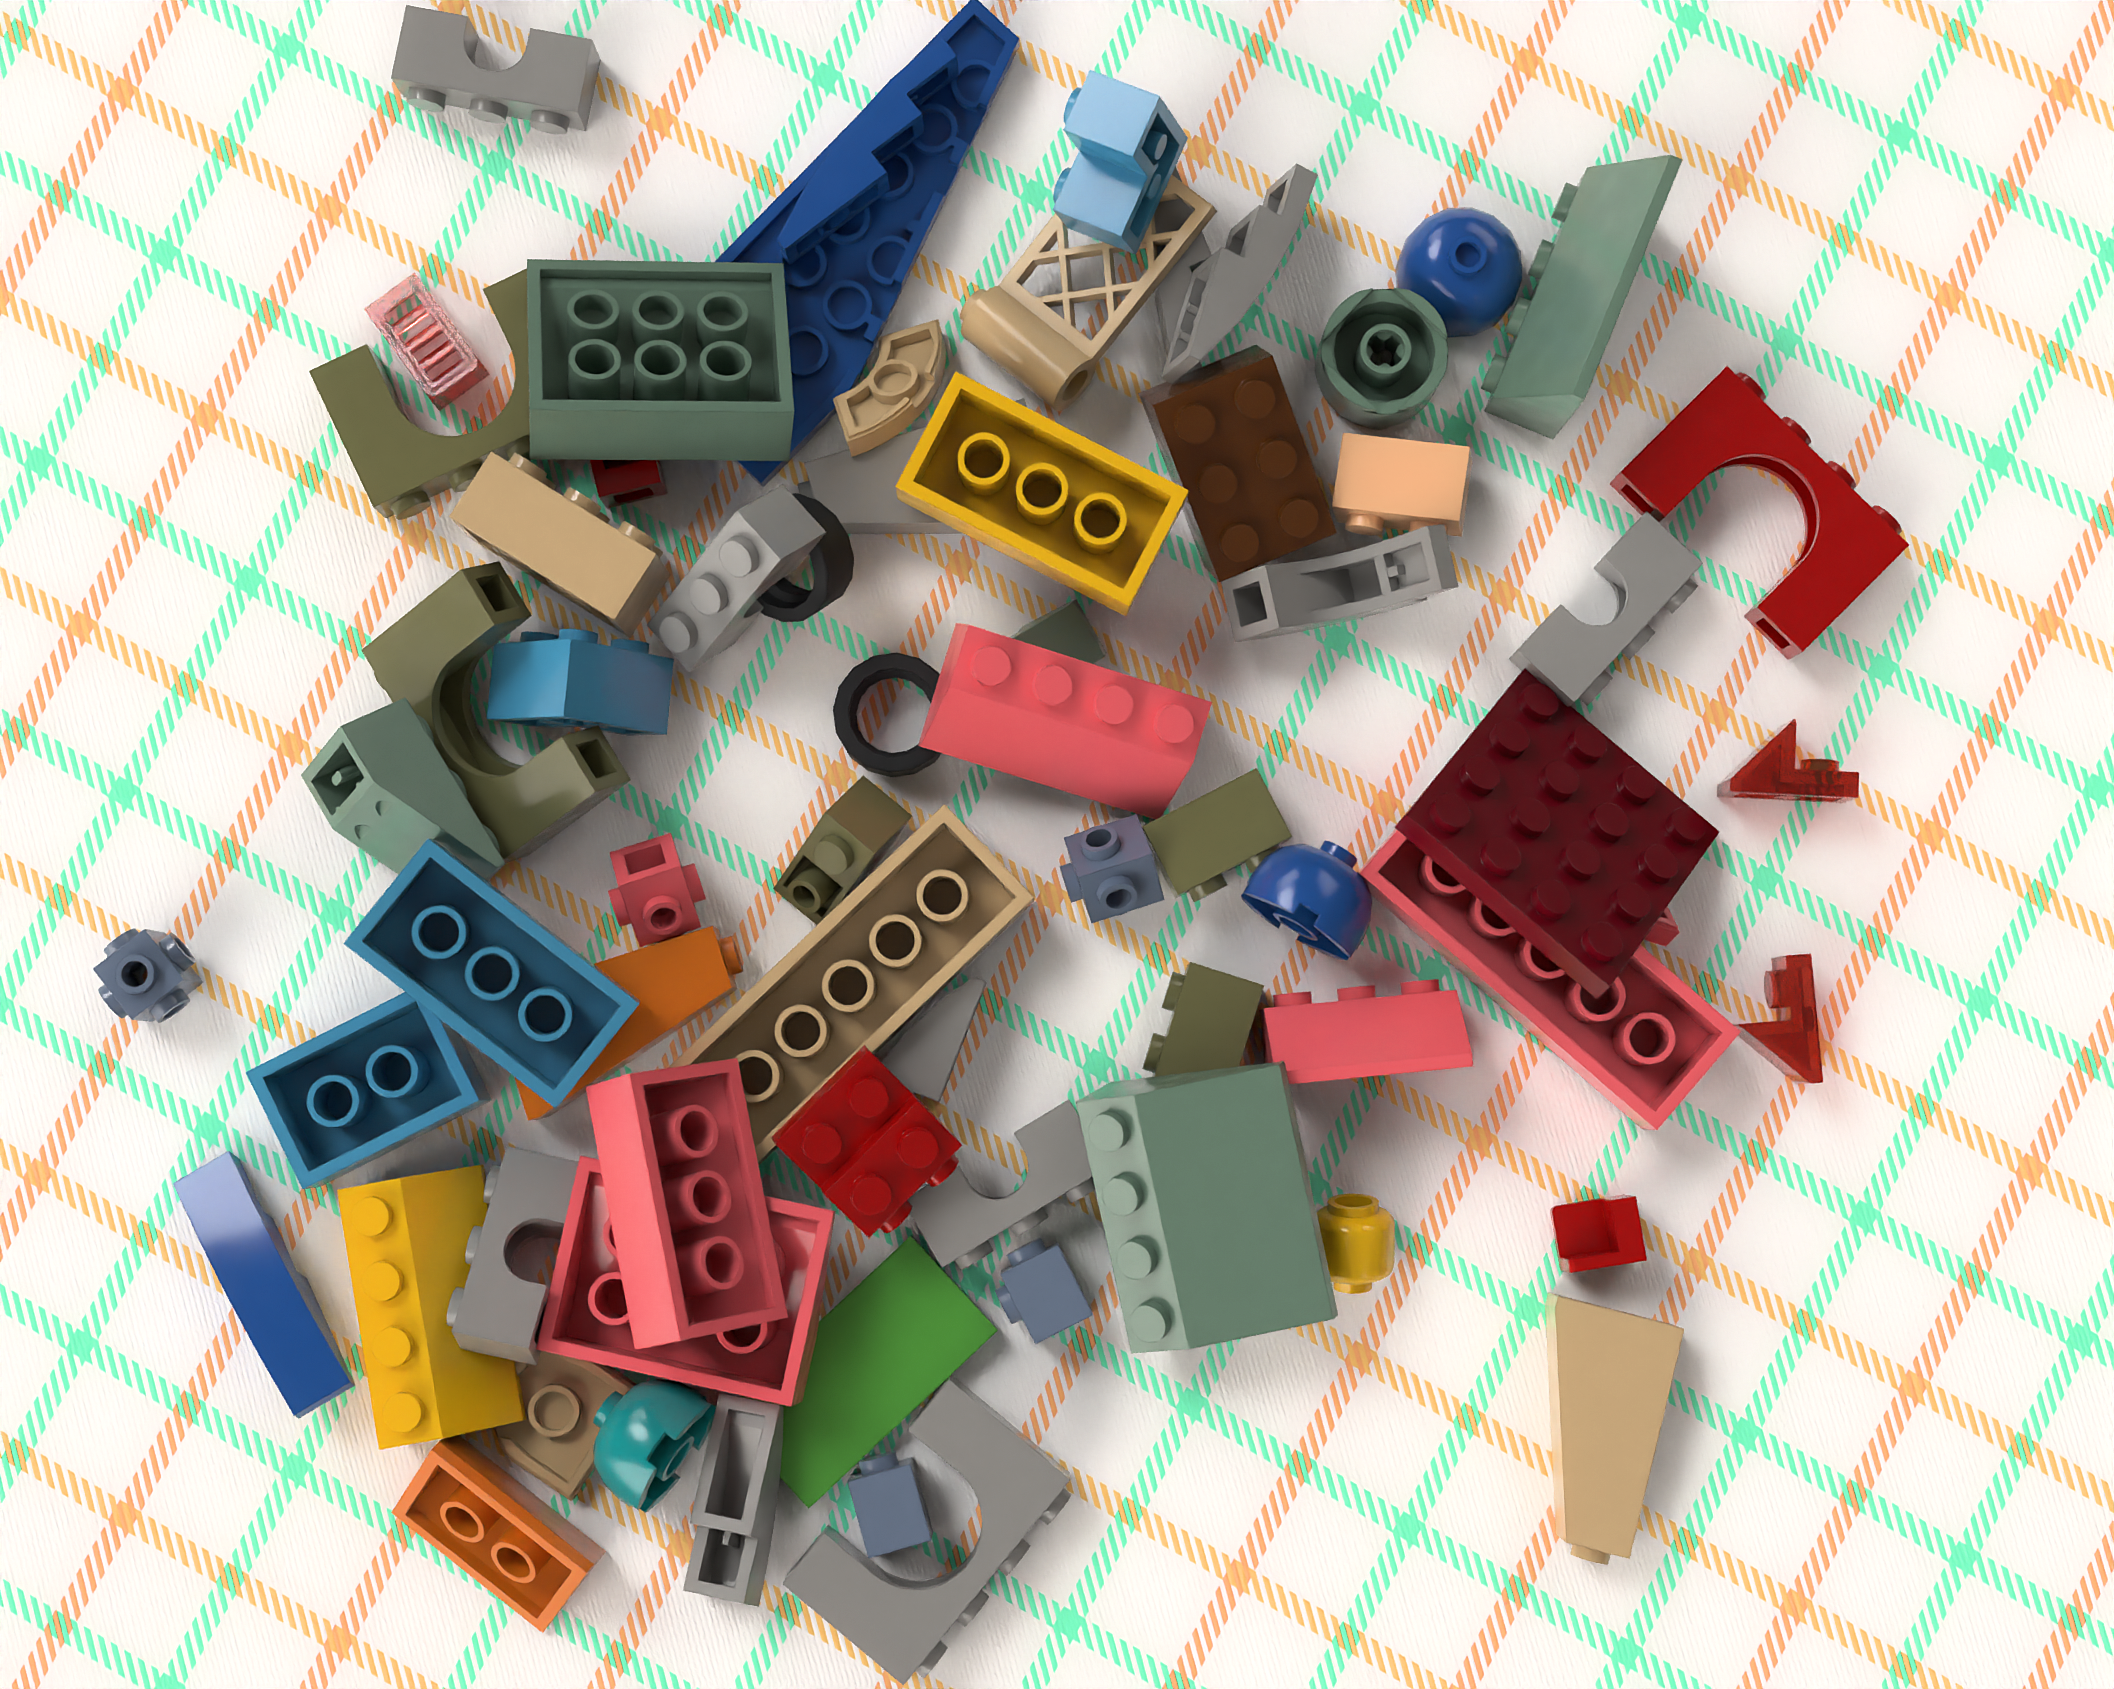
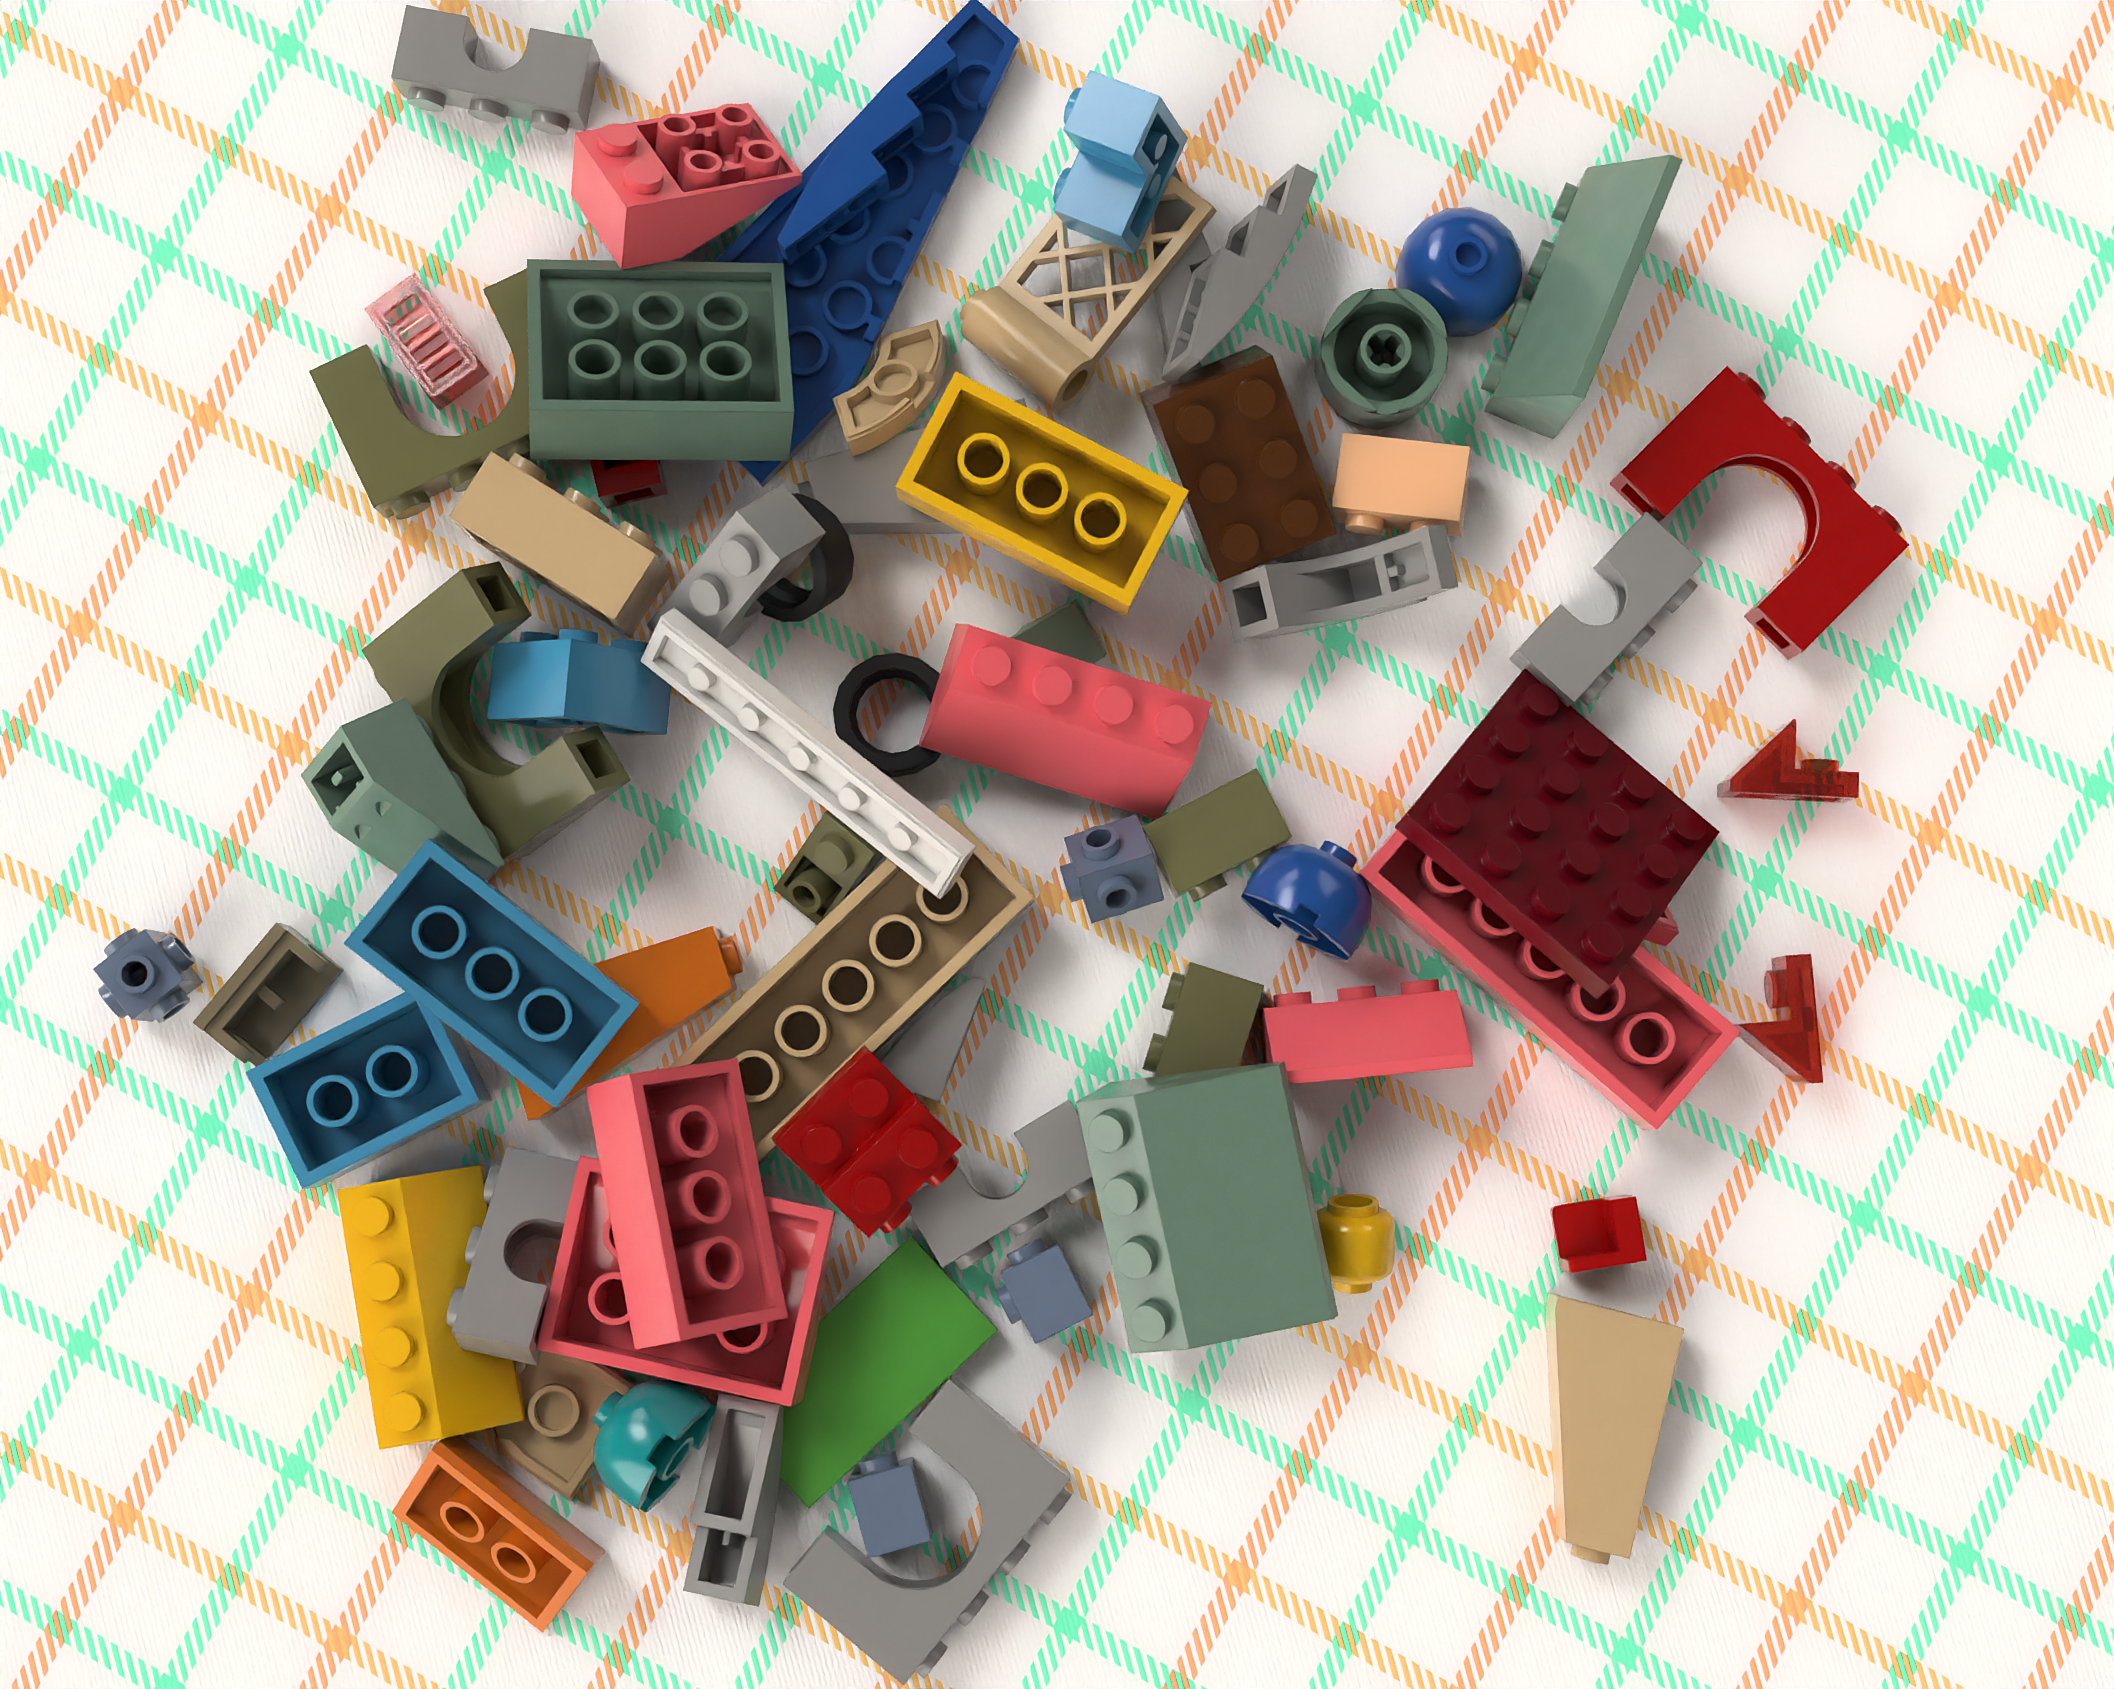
blue slope [173,1151,355,1418] -> none
coral brick [608,833,706,947] -> none
none -> dark tan hinge [192,922,344,1066]
none -> coral slope [571,102,802,270]
none -> white tile [640,608,976,899]

